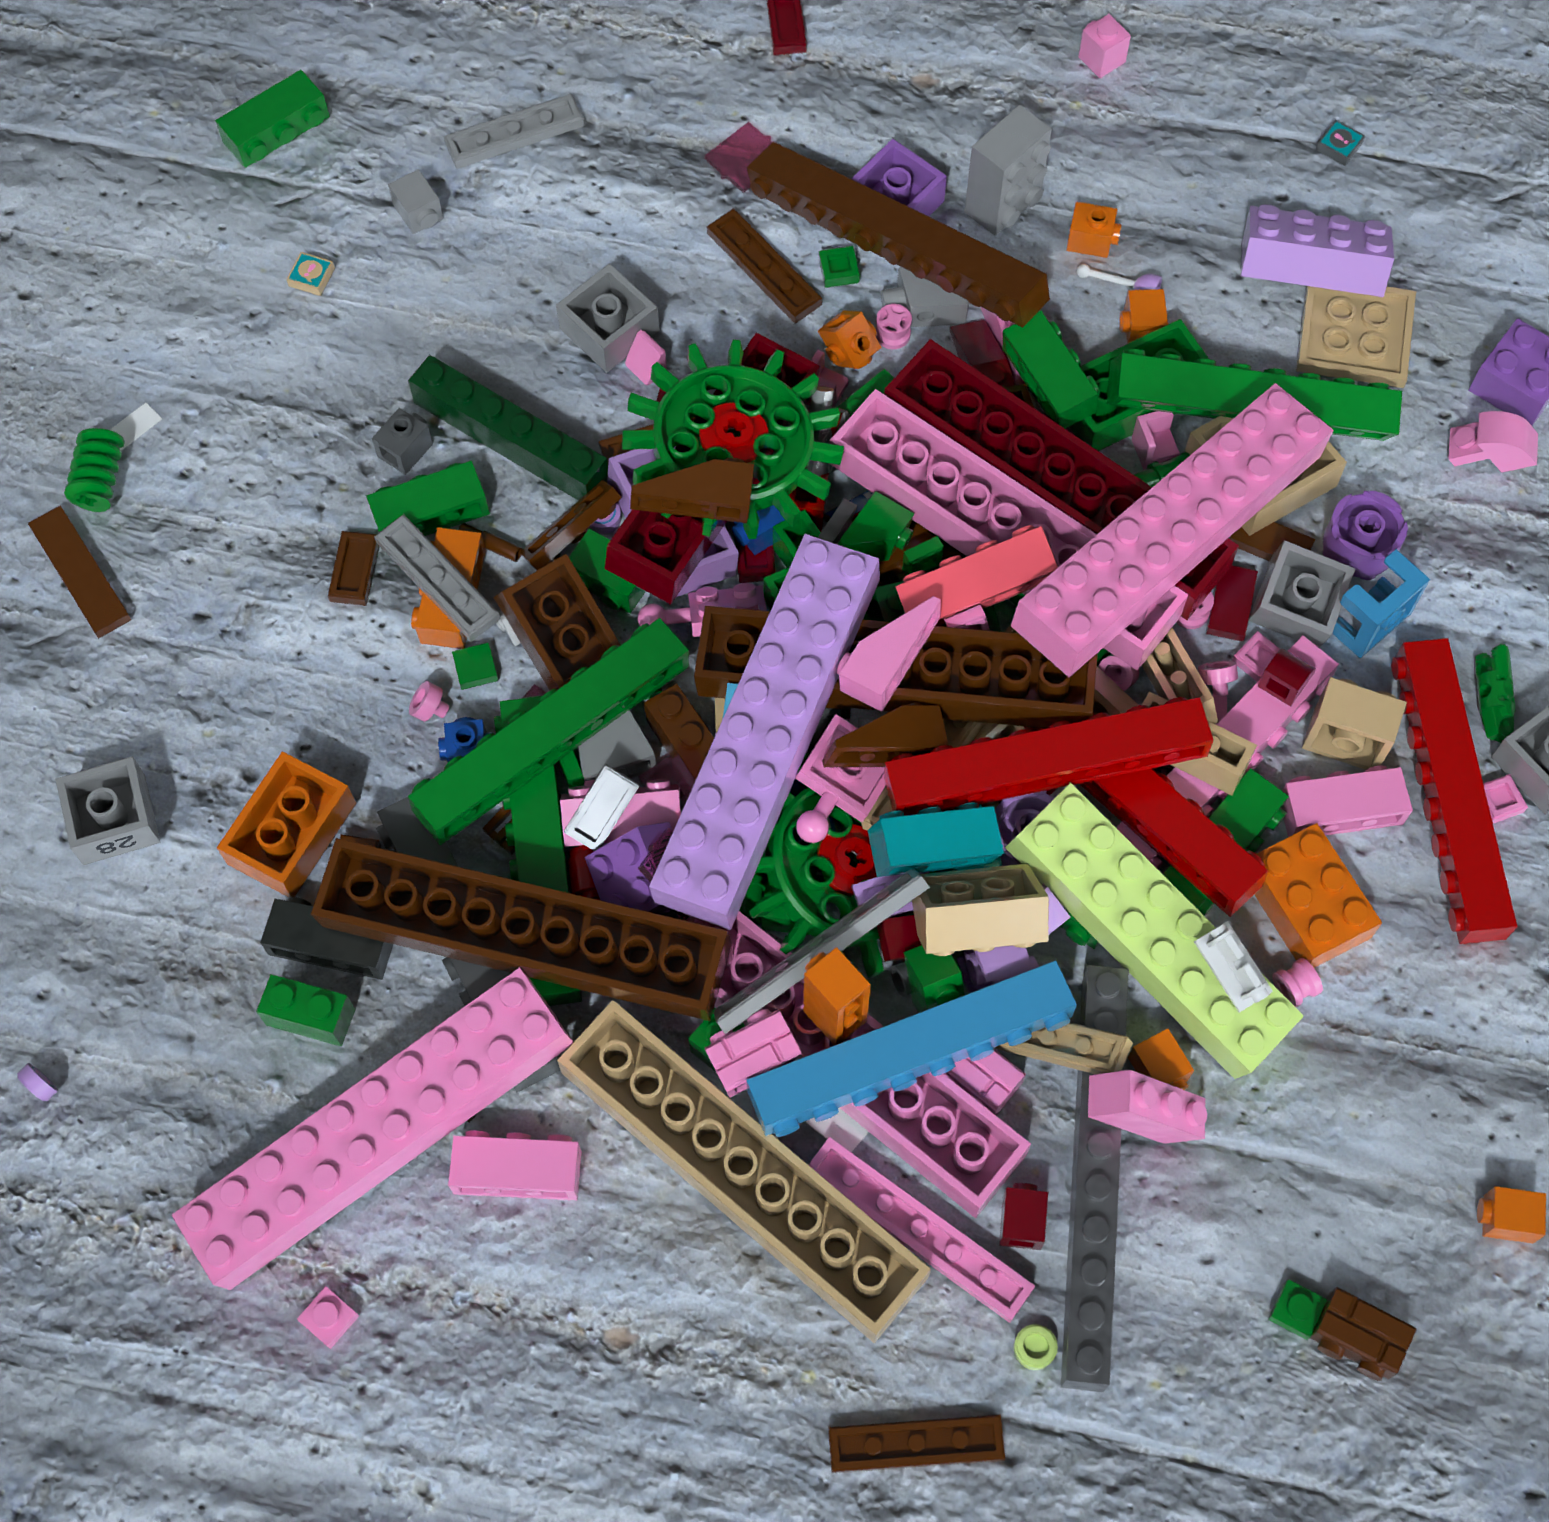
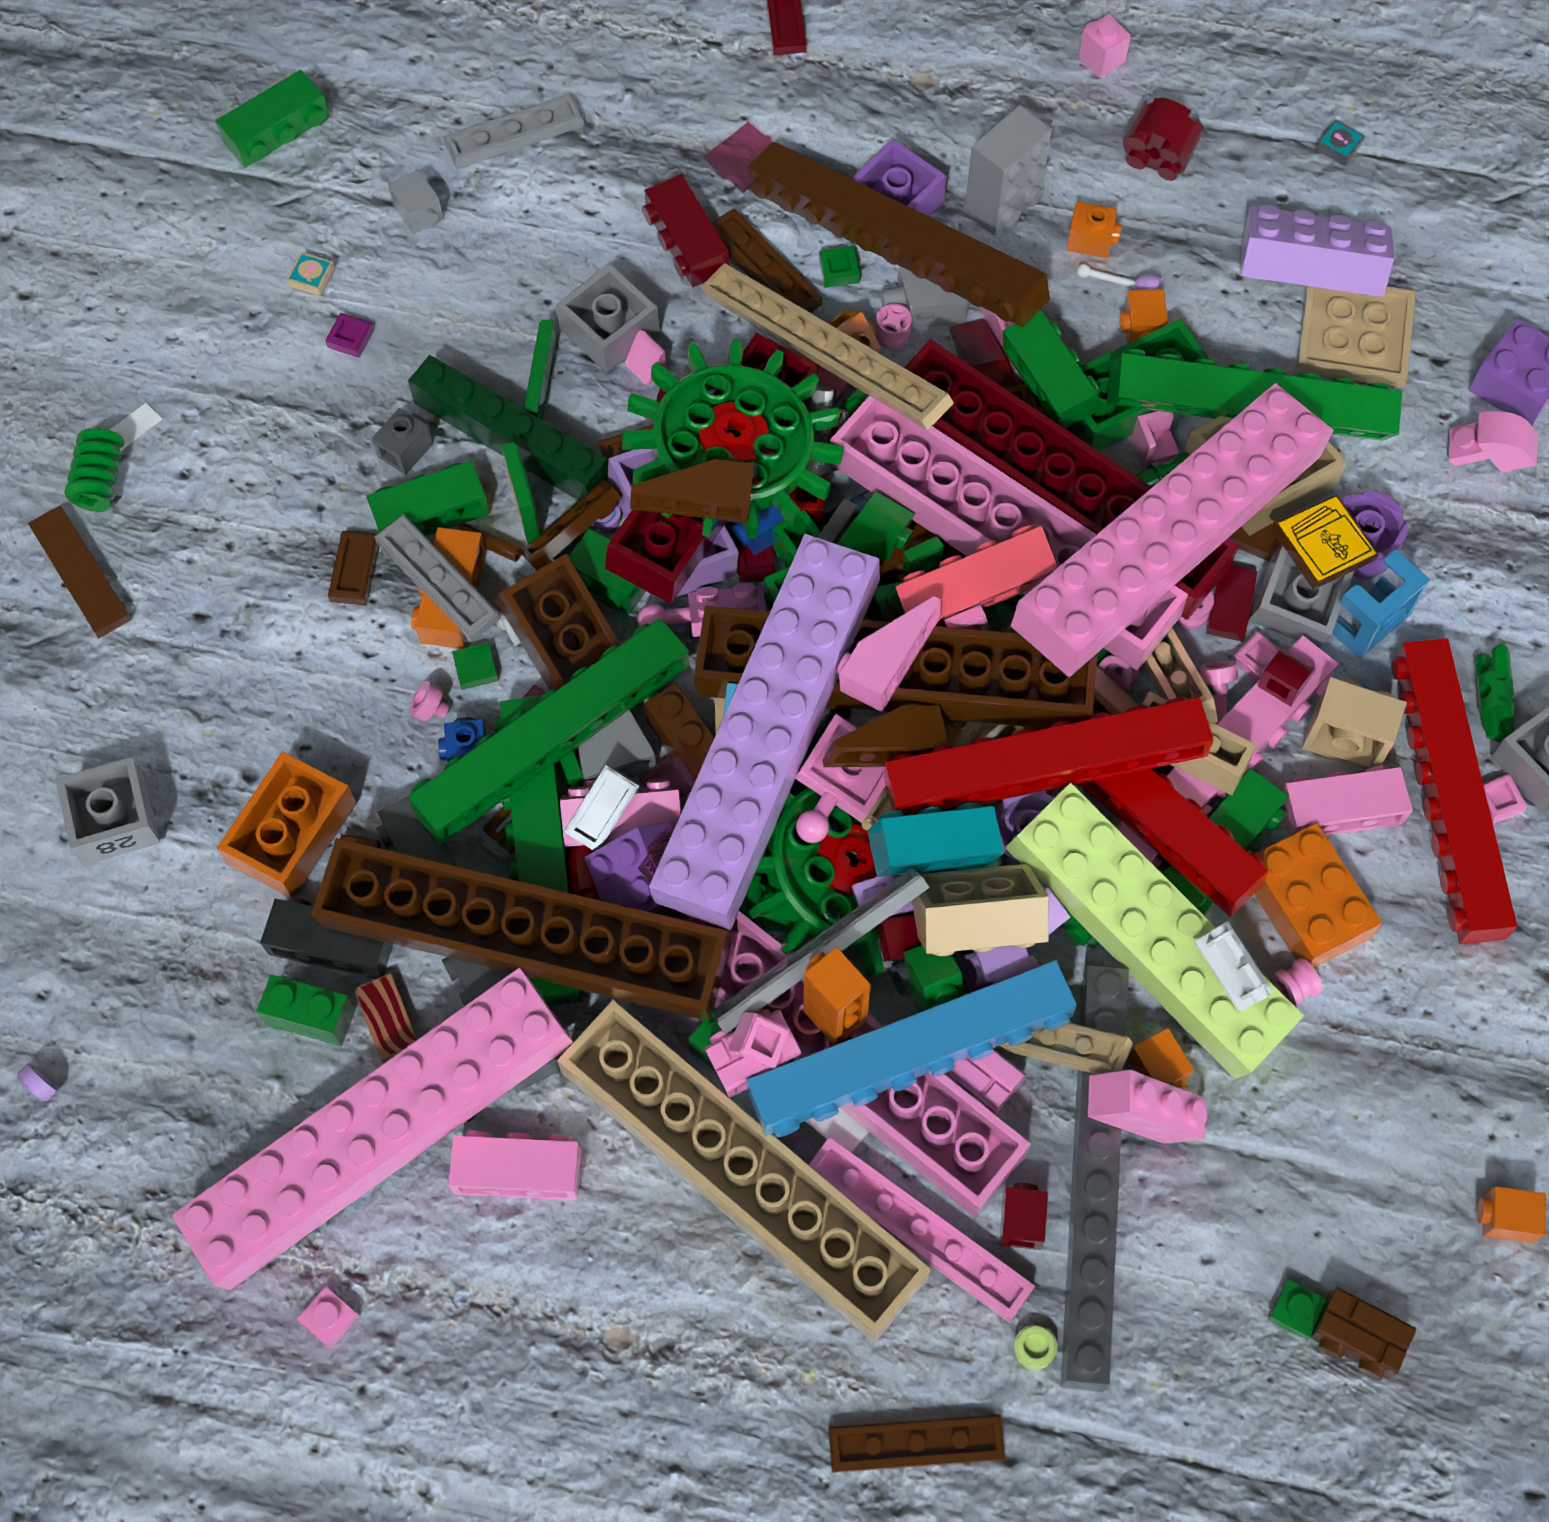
none -> magenta tile [325,313,374,358]
none -> tile [353,973,418,1064]
none -> green tile [502,442,540,544]
none -> green tile [523,319,557,420]
none -> dark red brick [642,174,729,288]
none -> tan plate [700,263,954,431]
none -> bright pink slope [728,1012,791,1069]
none -> dark red brick [1123,98,1204,181]
none -> yellow tile [1272,495,1379,590]

